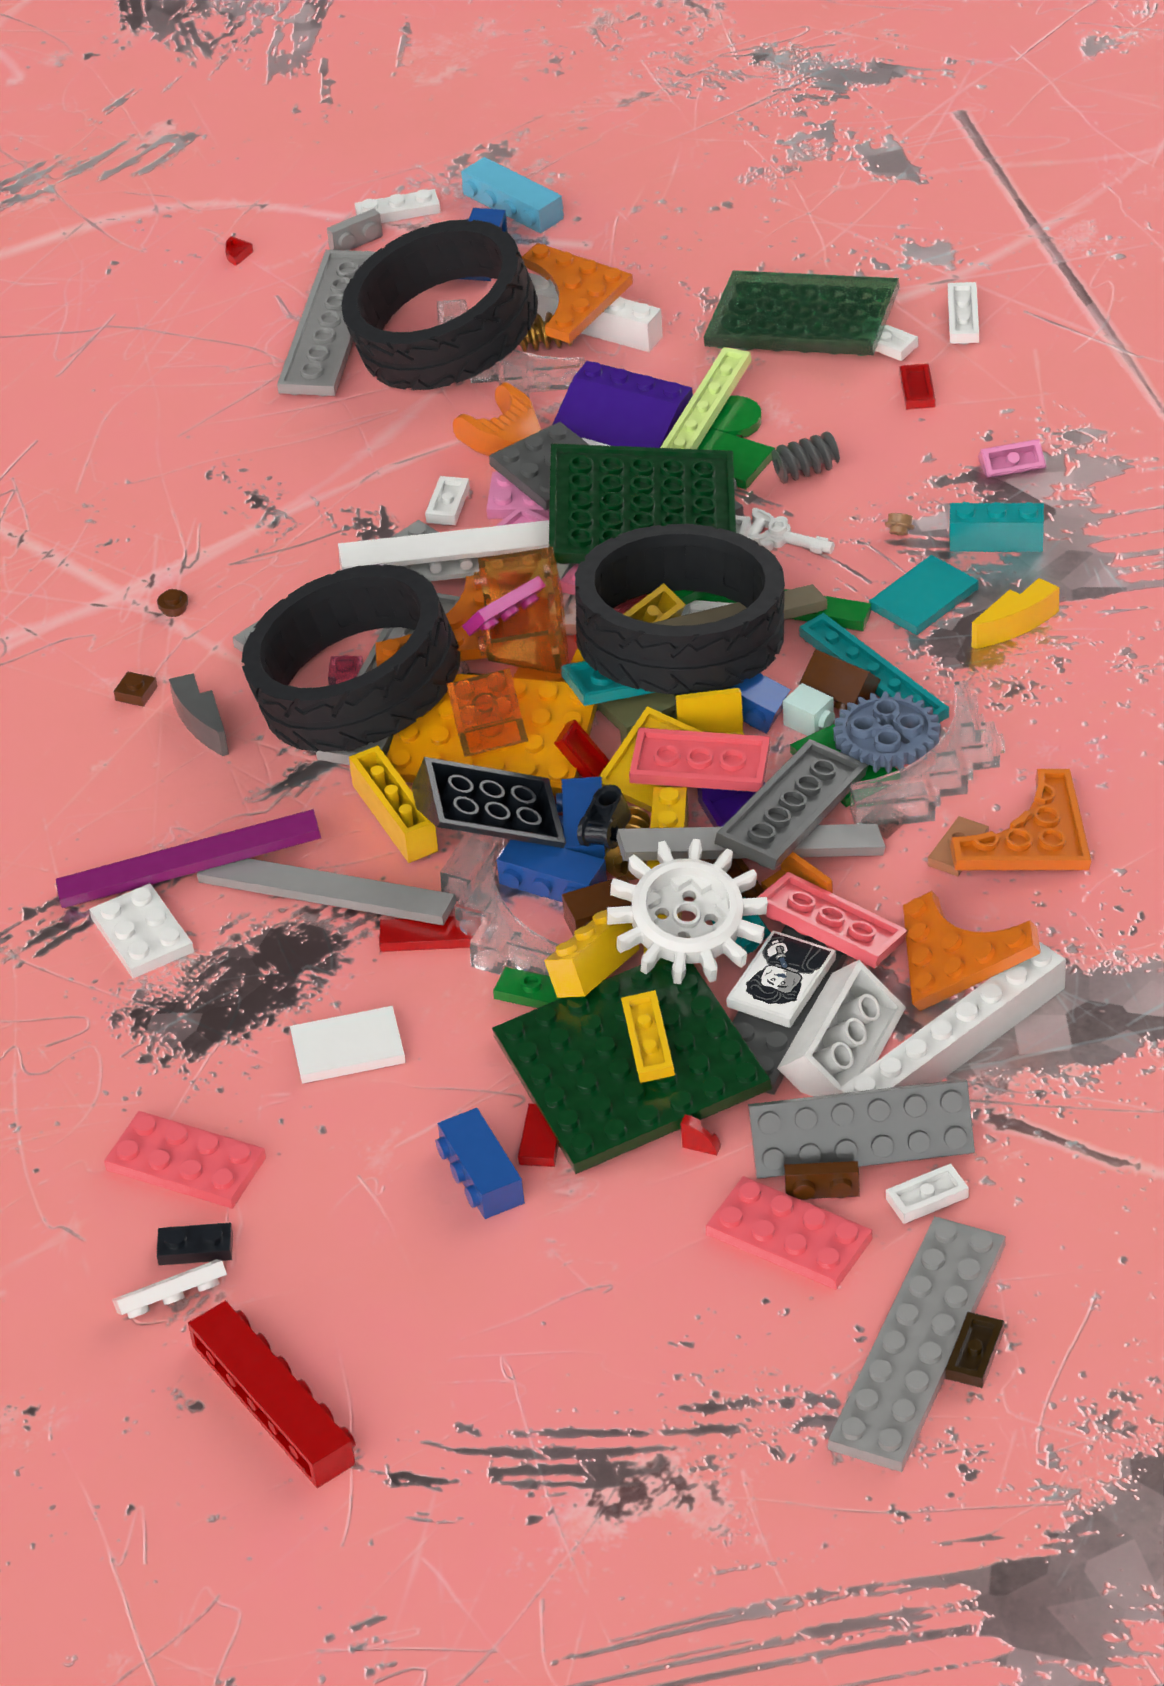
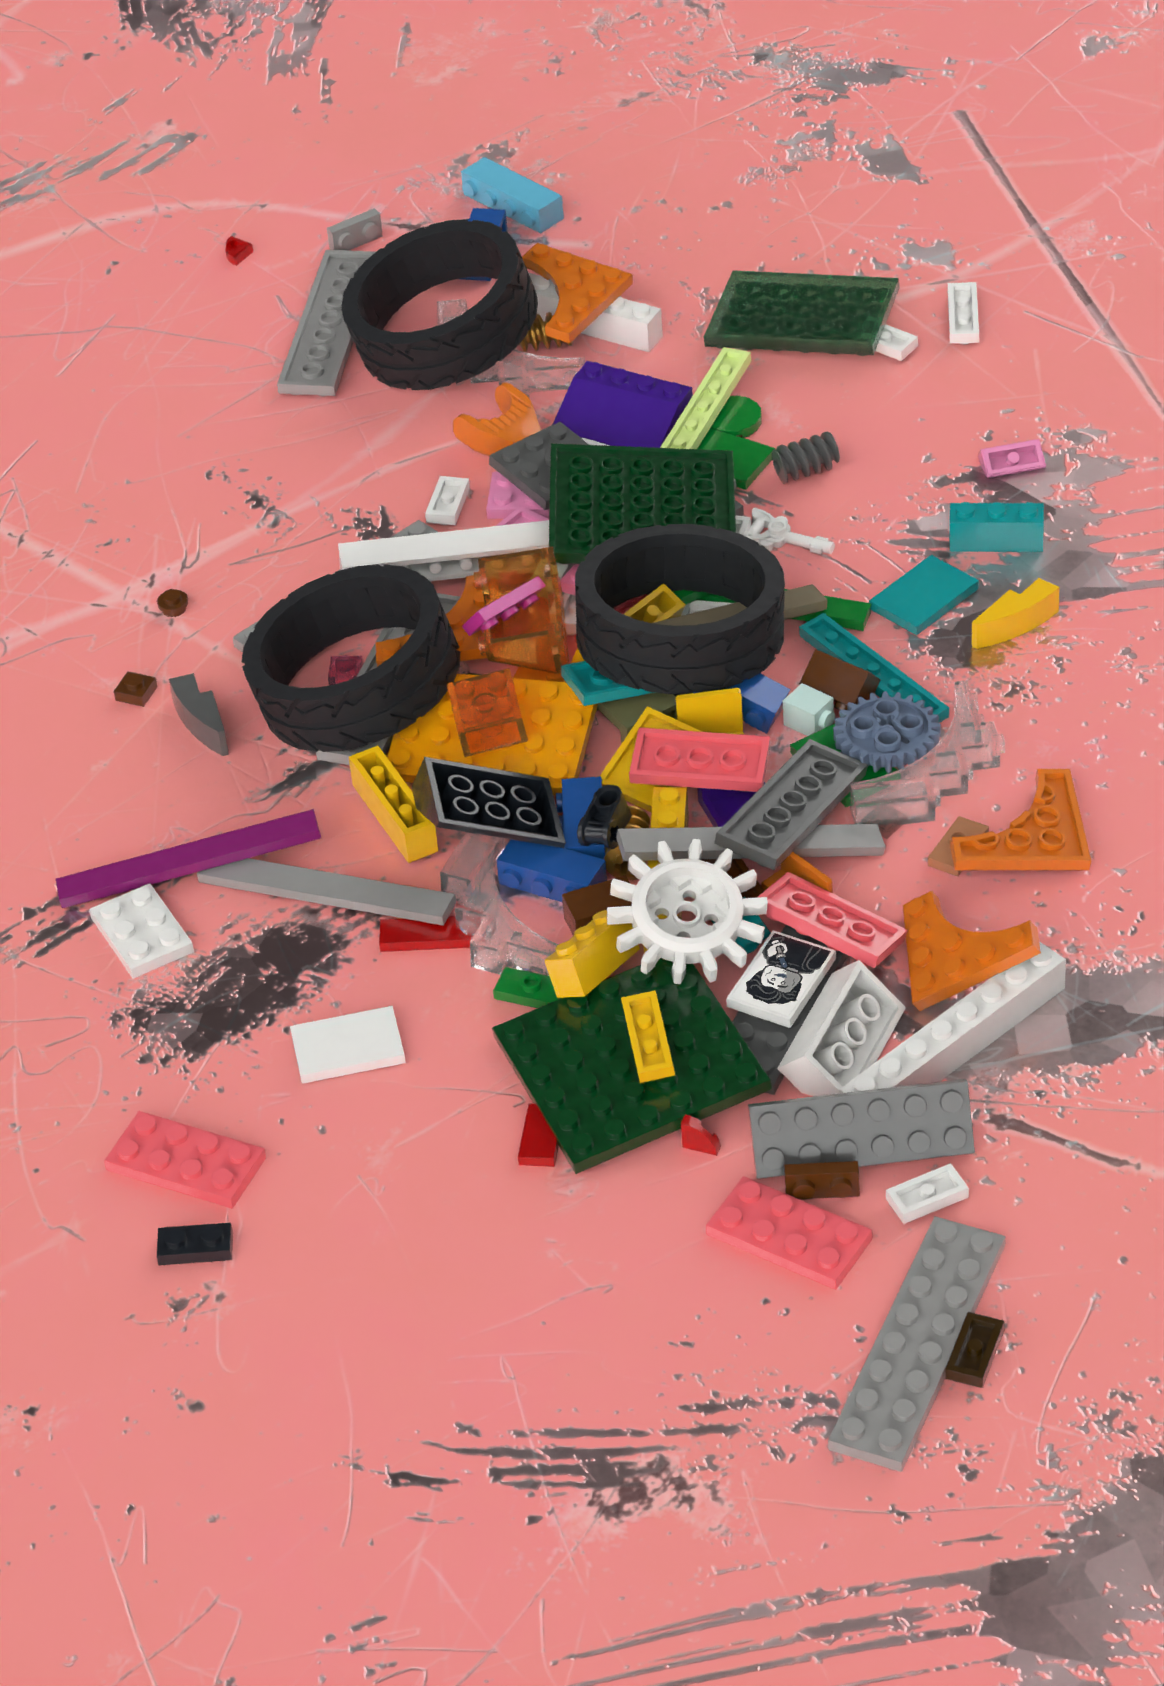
white plate [112,1259,227,1318] -> none
red brick [188,1300,356,1488] -> none
white plate [354,189,441,223] -> none
blue brick [435,1108,525,1219] -> none
red tile [554,719,610,778] -> none
medium nougat plate [885,513,915,535] -> none
red tile [899,364,936,410] -> none

